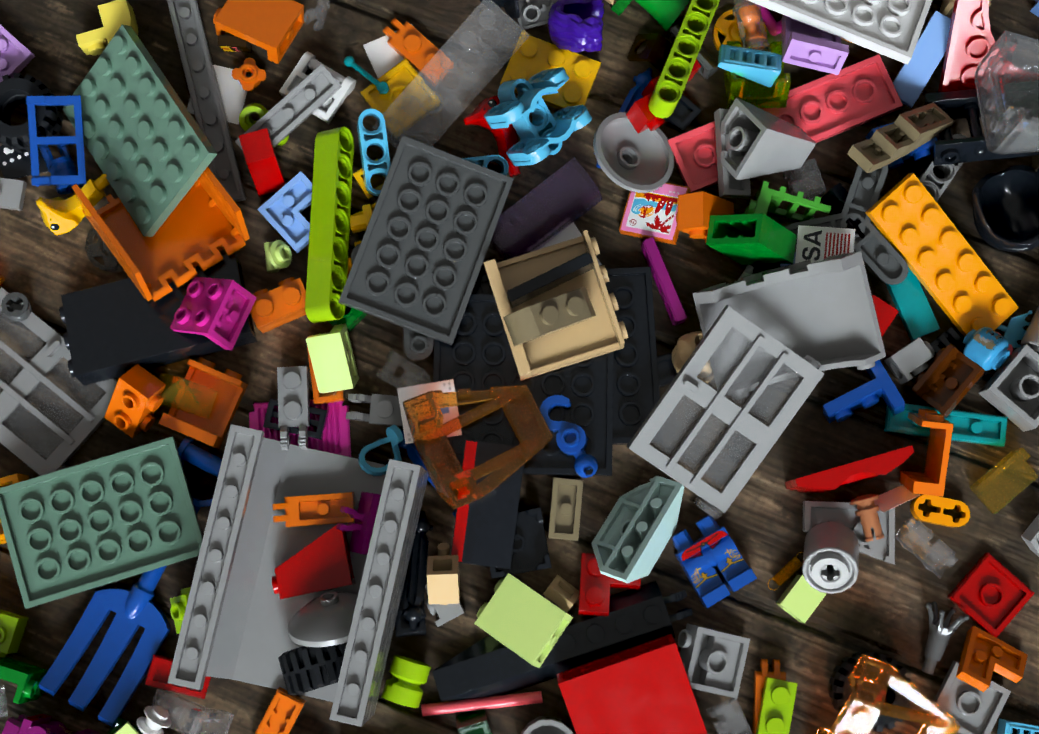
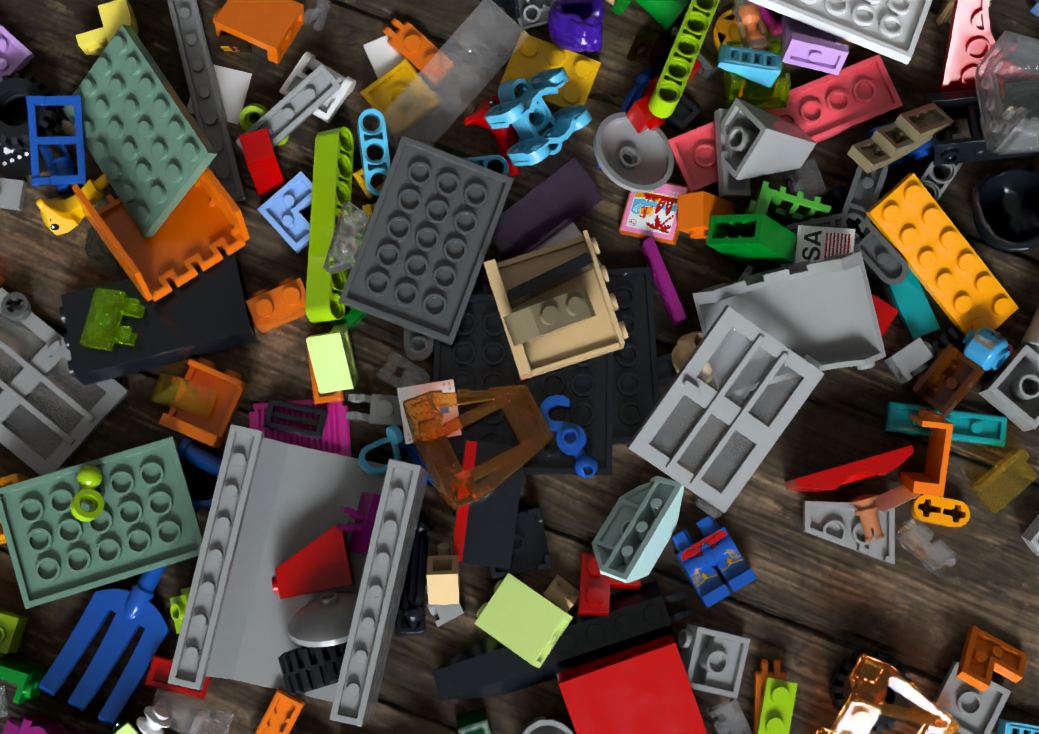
orange brick [104,364,166,438] -> none
dark pink bracket [170,277,257,350] -> none
orange plate [232,58,267,92] -> none
yellowish green plate [264,240,292,273] -> none
orange hinge [272,492,355,527] -> none
light grey hinge [277,366,310,450] -> none
teal hinge [344,56,389,94] -> none
lime wheel [381,655,432,708] -> none
coral bar [421,691,543,717] -> none
dark tan panel [548,477,584,541] -> none
light orange piece [768,552,803,590] -> none
yellowish green brick [775,575,826,623] -> none
light grey piece [802,522,859,594] -> none
blue bracket [823,360,905,423] -> none
light blue slope [893,11,951,108] -> none
dark grey piece [921,602,970,675] -> none
red tile [947,553,1035,638] -> none
medium azure piece [997,310,1033,348] -> none
none -> lime plate [70,465,104,522]
none -> clear neon green plate [80,287,145,351]
none -> clear bracket [323,201,370,274]

